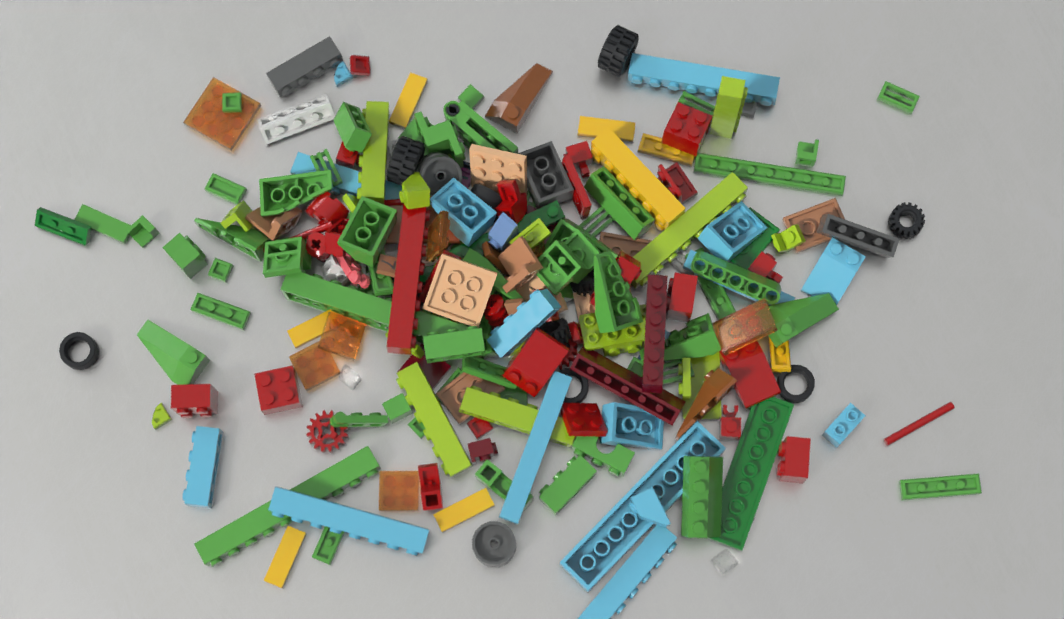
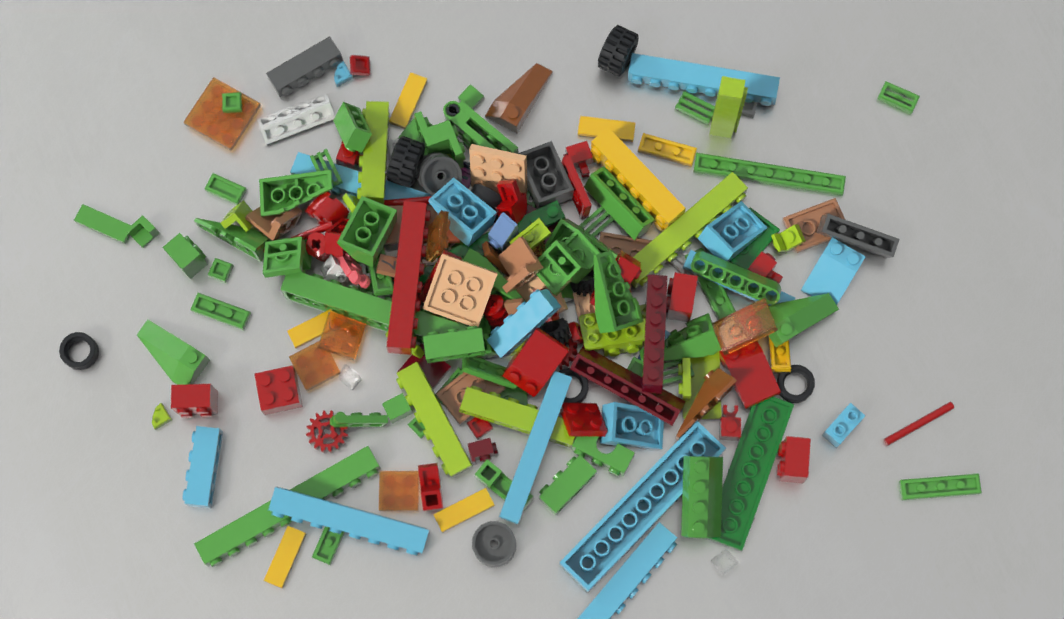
green plate [35,207,91,246] -> none
lime slope [399,172,430,209] -> none
medium azure slope [629,487,671,527] -> none
red bracket [657,162,698,204] -> none
red brick [661,102,713,156] -> none
bright green panel [795,139,819,166] -> none
black tyre [888,202,925,239] -> none

